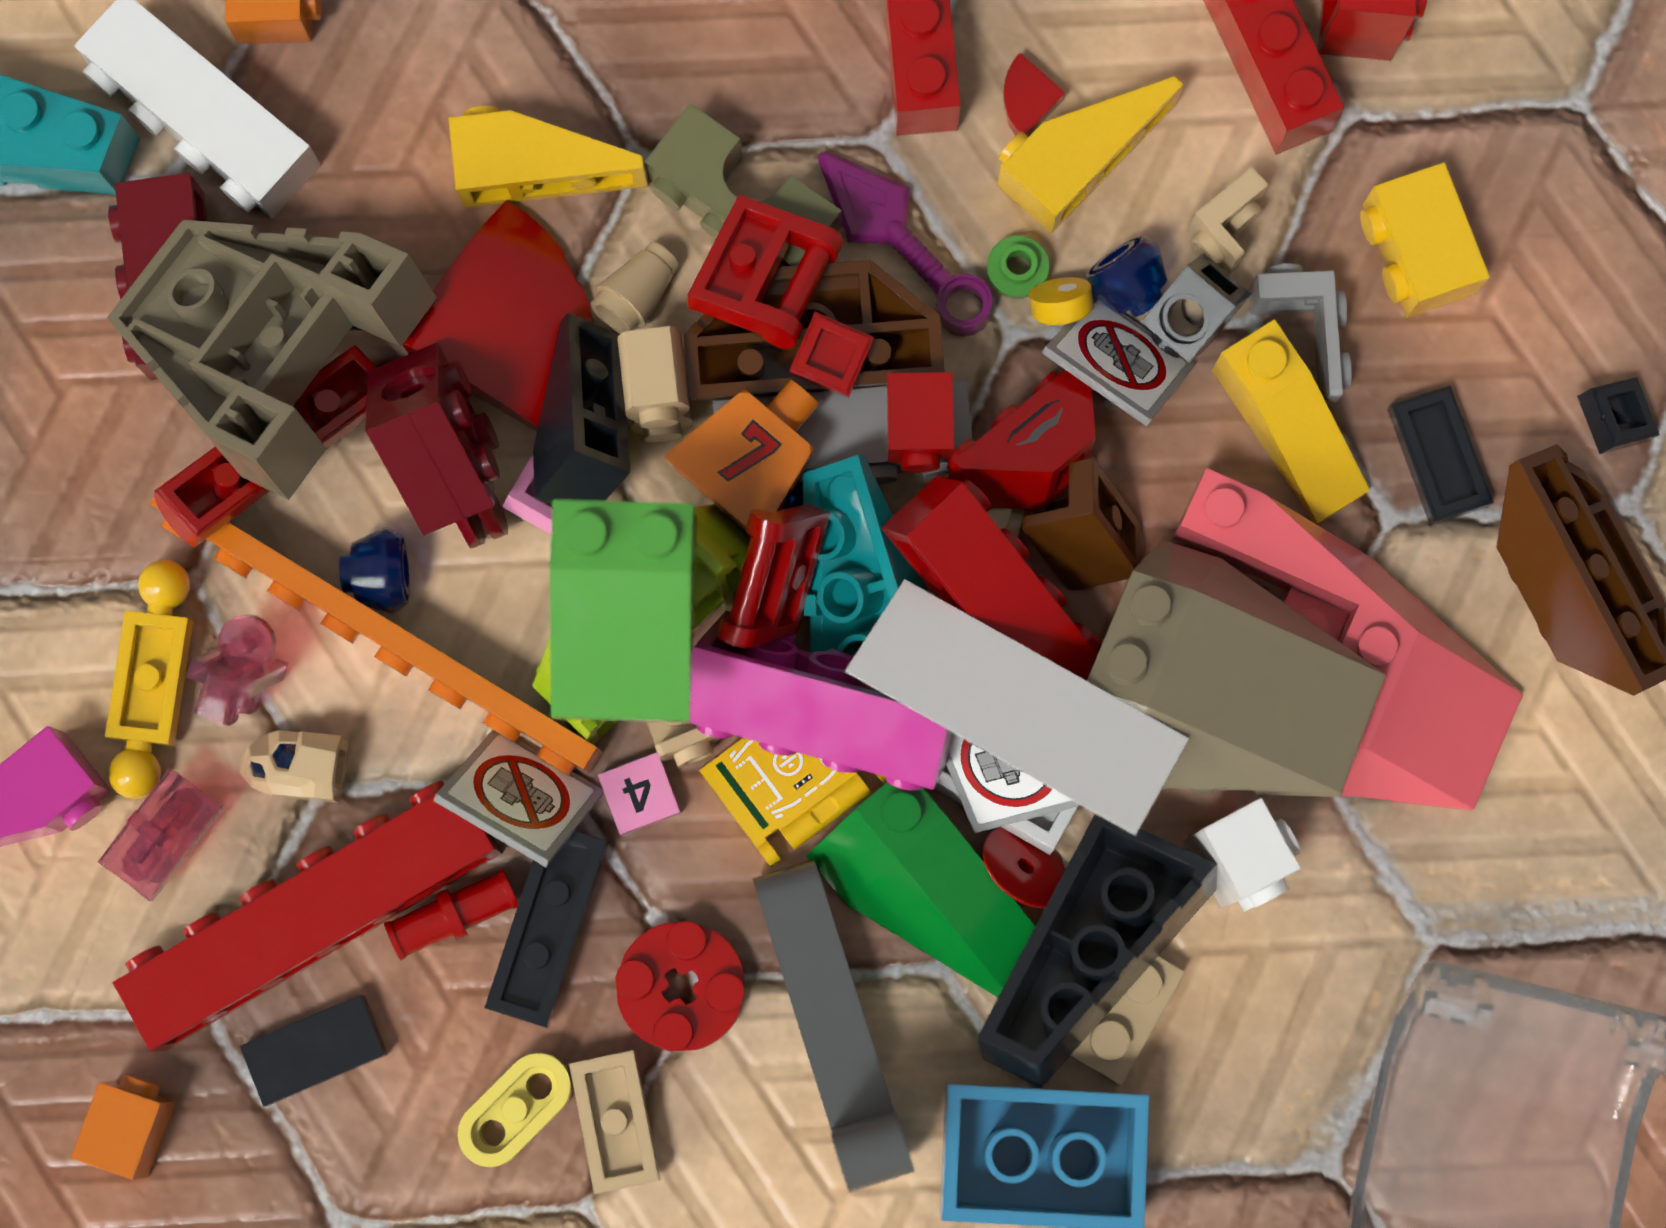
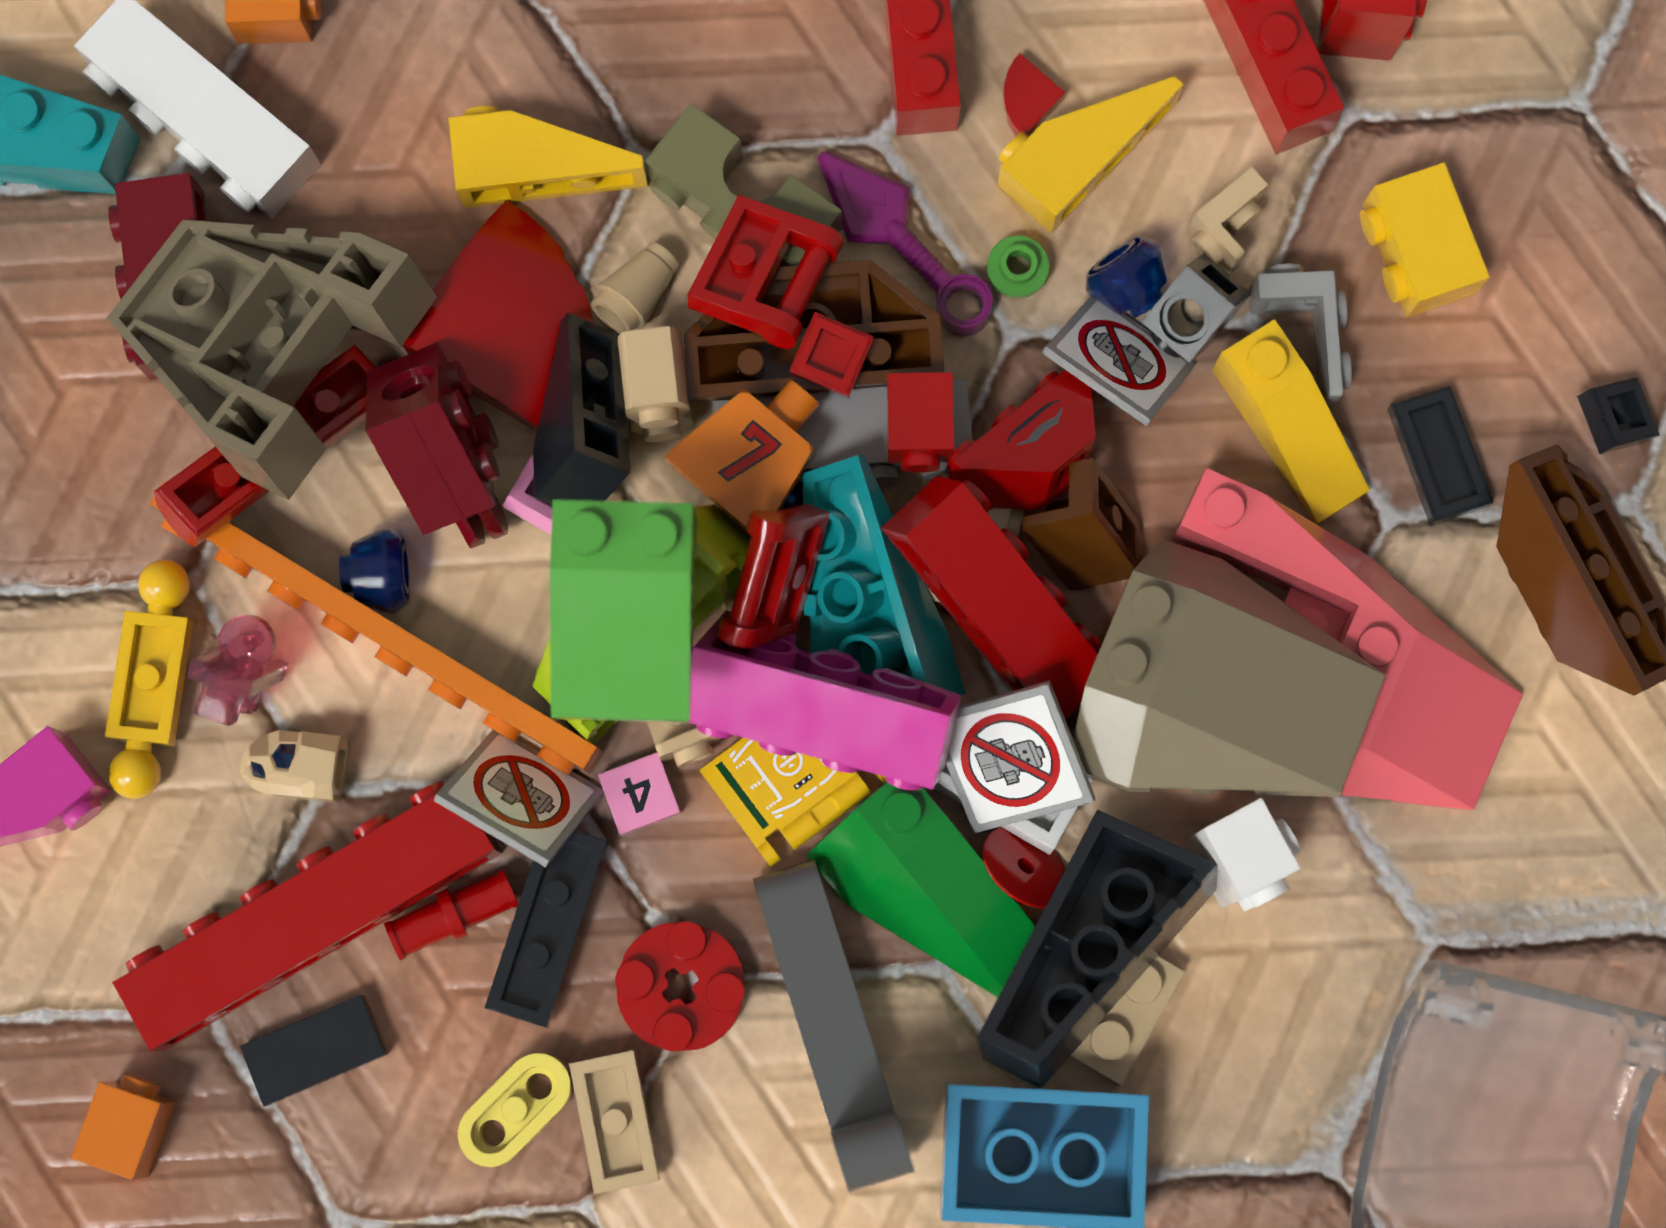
clear pink hips [97,768,225,901] -> none
white sticker [845,579,1189,835] -> none
yellow tile [1029,277,1094,325] -> none

